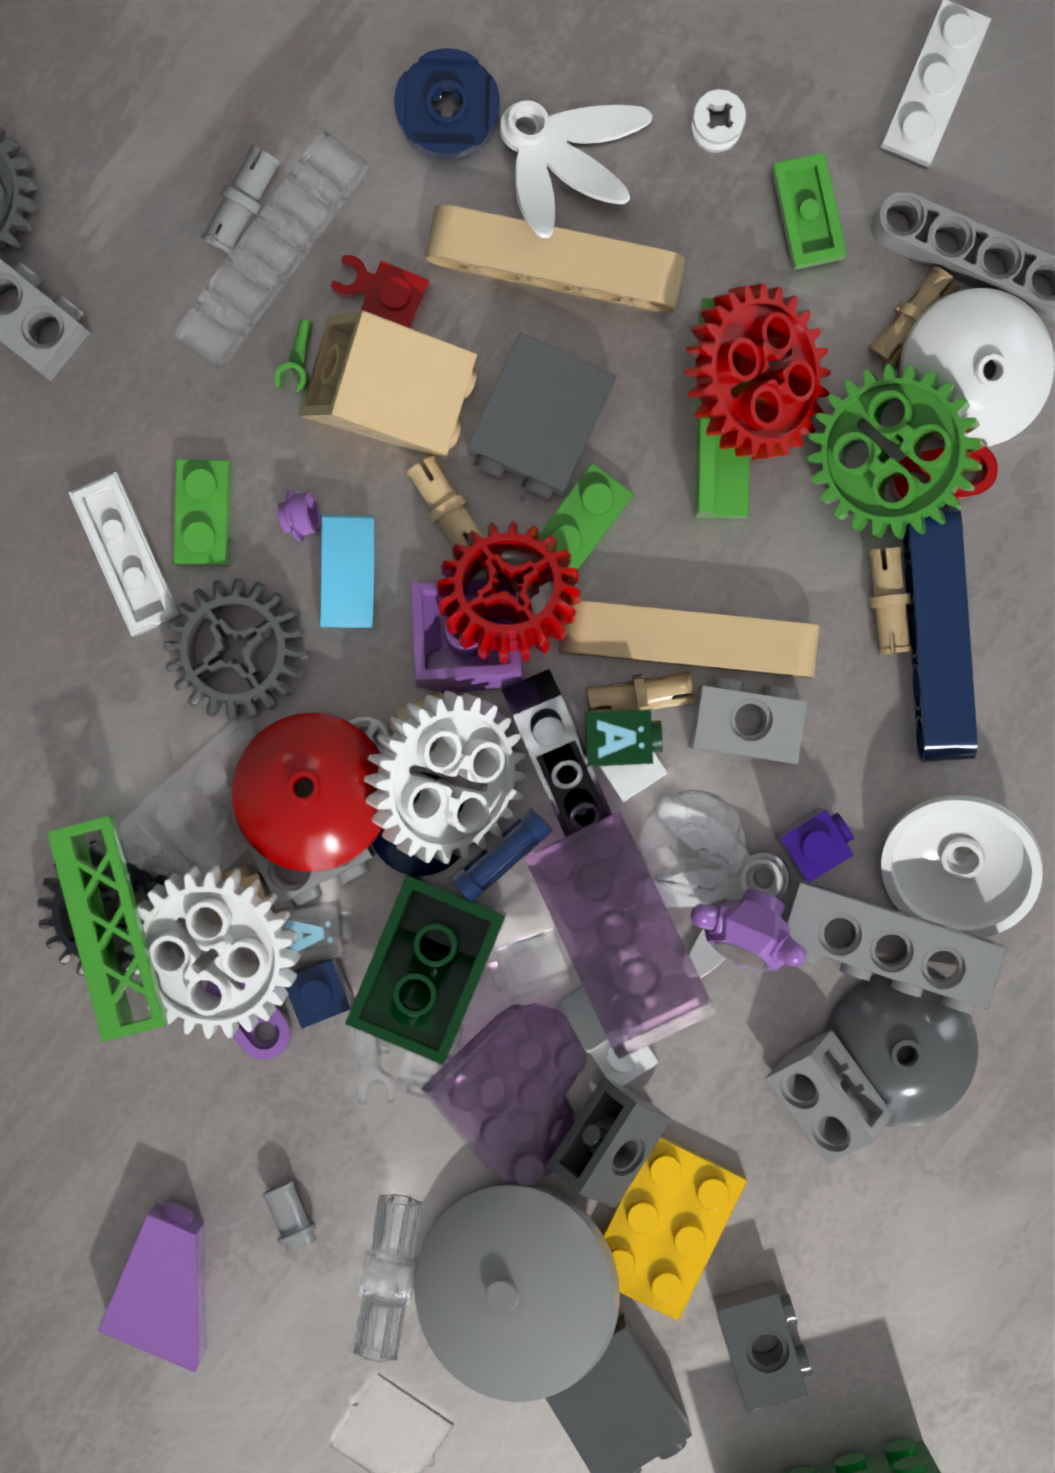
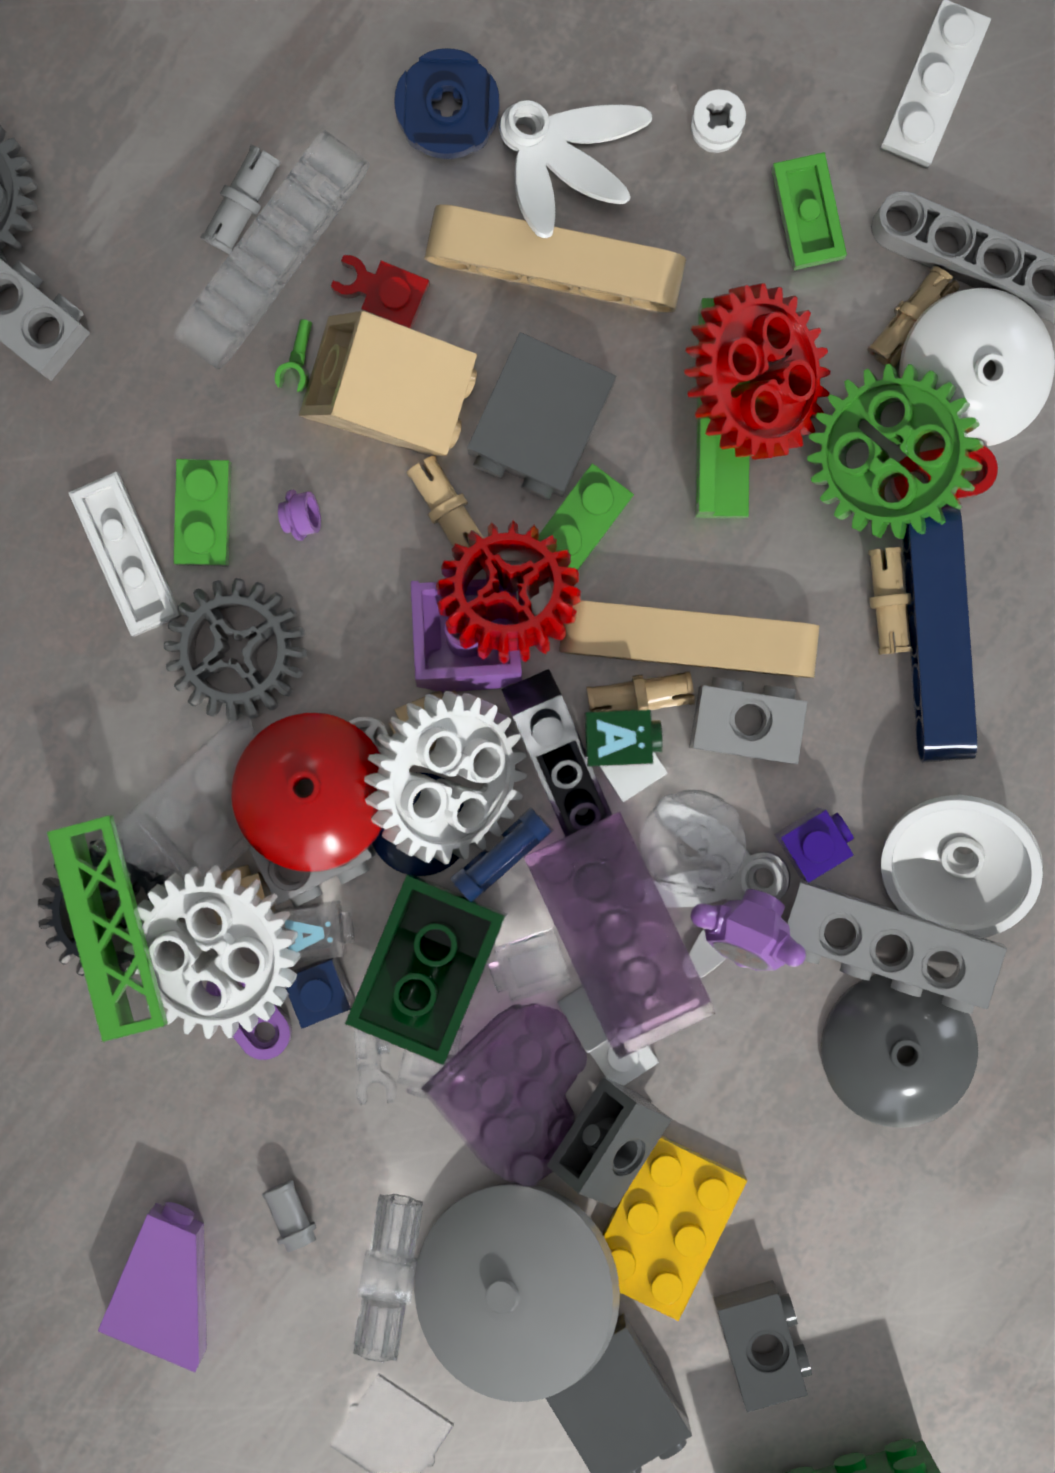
medium azure slope [319,514,374,628] -> none
light grey brick [765,1030,894,1163] -> none

